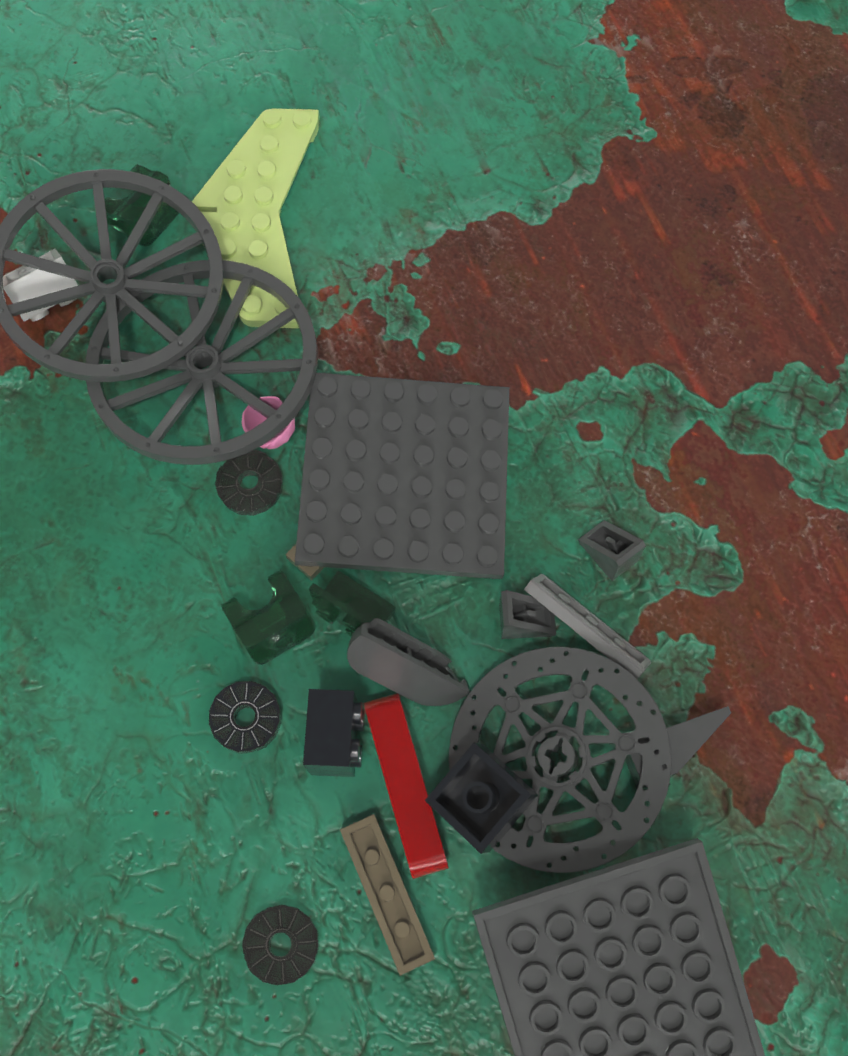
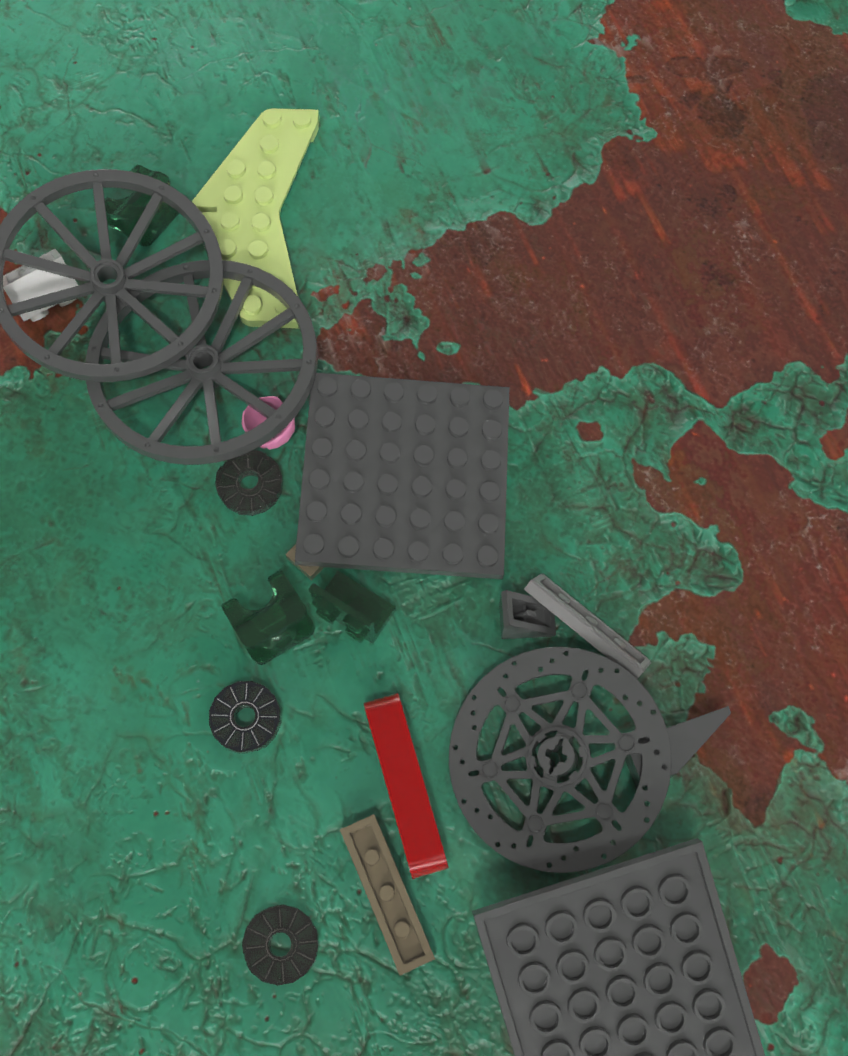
black brick [303,689,365,777] -> none
dark grey brick [347,619,470,706] -> none
black brick [425,742,538,854] -> none
dark grey slope [578,520,646,581] -> none

